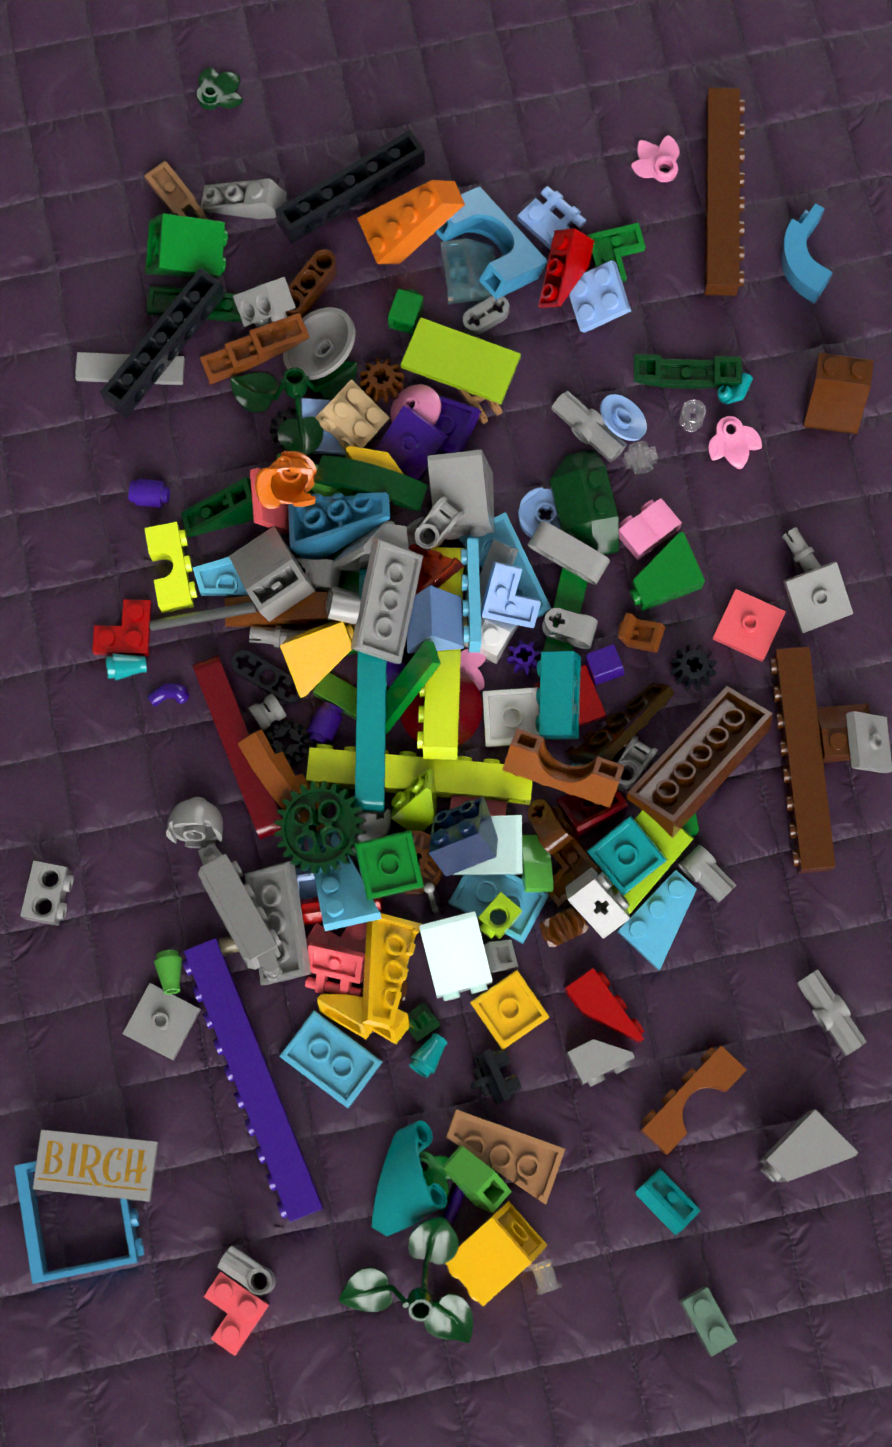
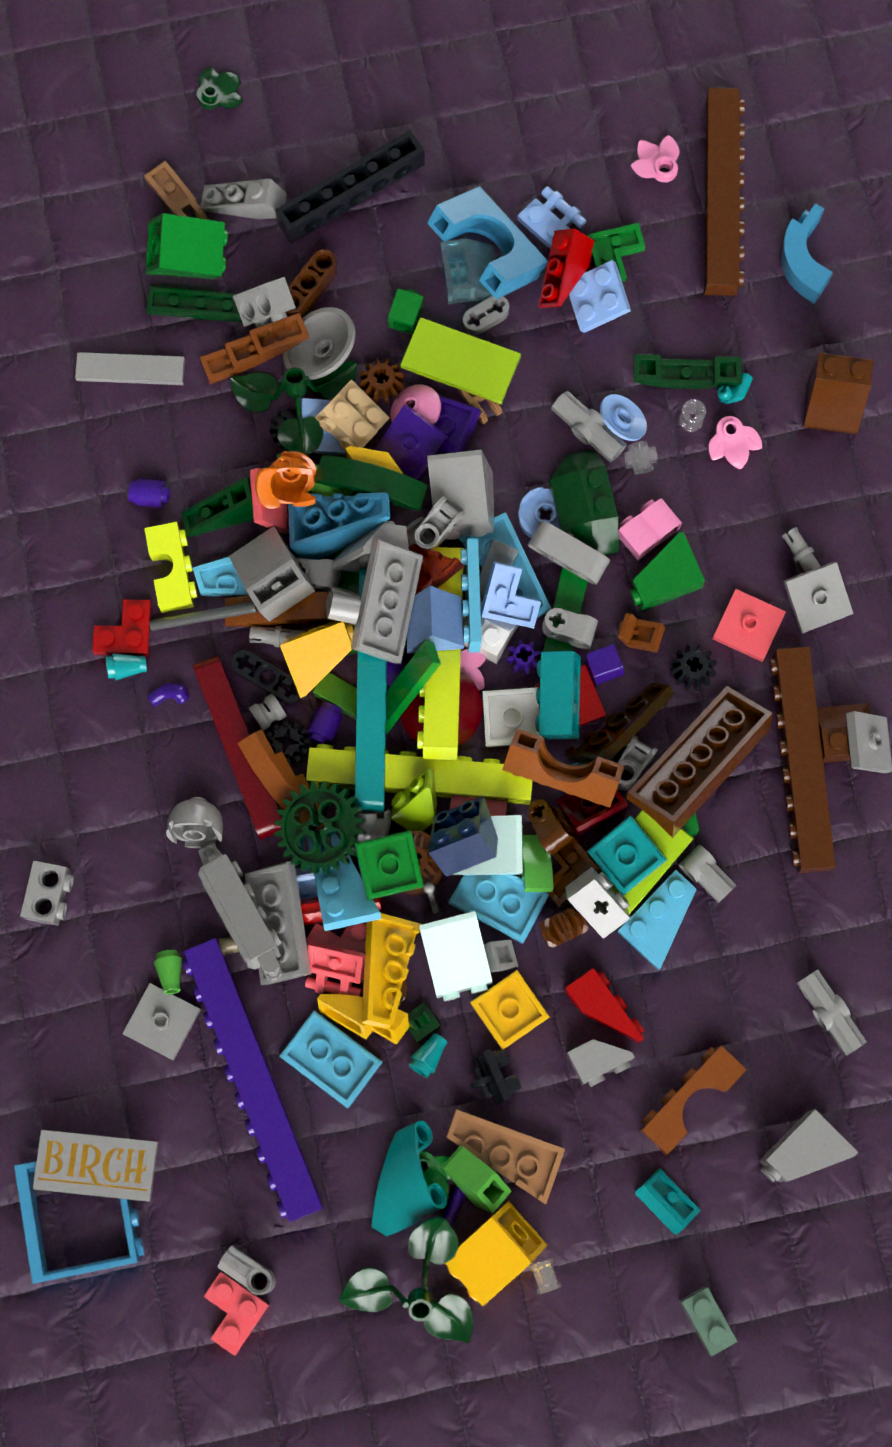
black brick [100,268,225,419] -> none
orange wedge [357,180,465,264] -> none
lime brick [478,892,522,940] -> none

